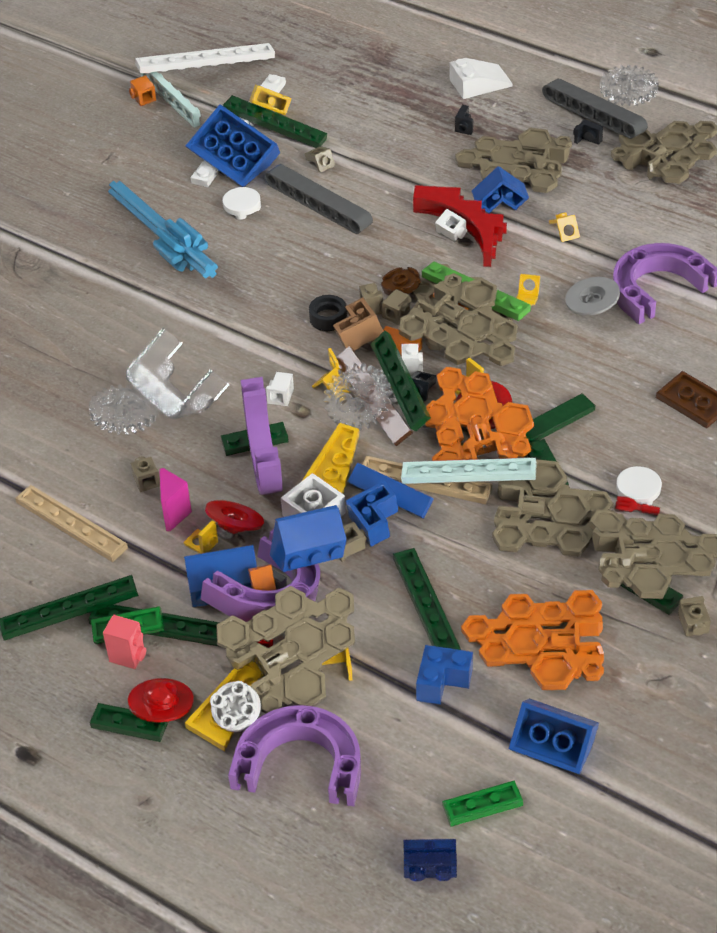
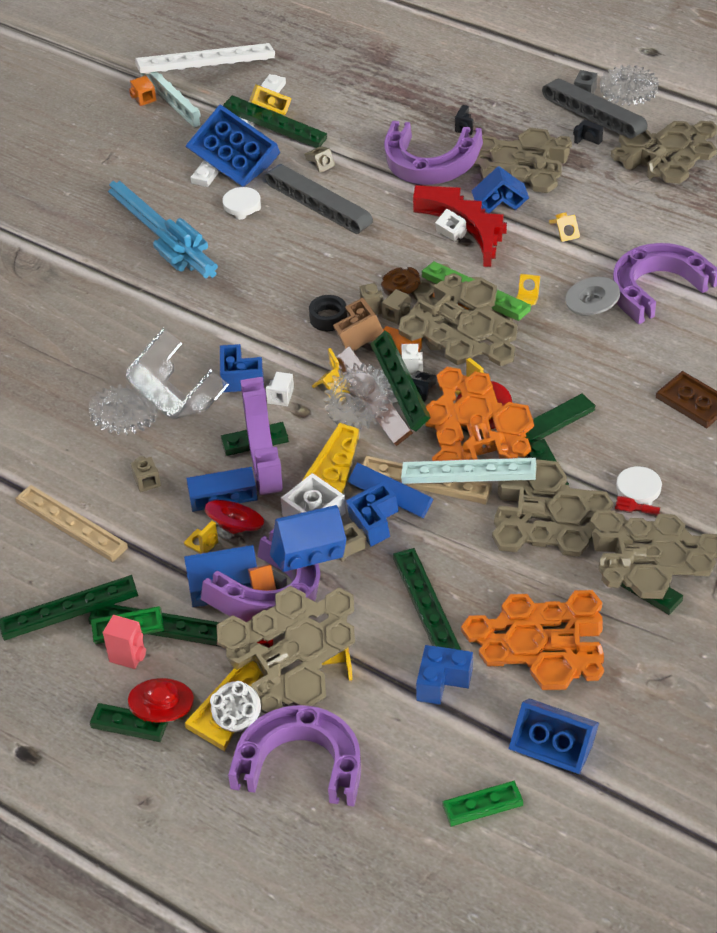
dark pink slope [160,468,192,531] -> none
clear blue brick [403,839,457,881] -> none
white slope [449,58,512,99] -> none
dark tan brick [678,596,711,636] -> none
none -> blue brick [186,467,258,512]
none -> blue brick [220,344,264,393]
none -> medium lavender piece [384,121,483,185]
none -> dark grey brick [574,70,598,94]

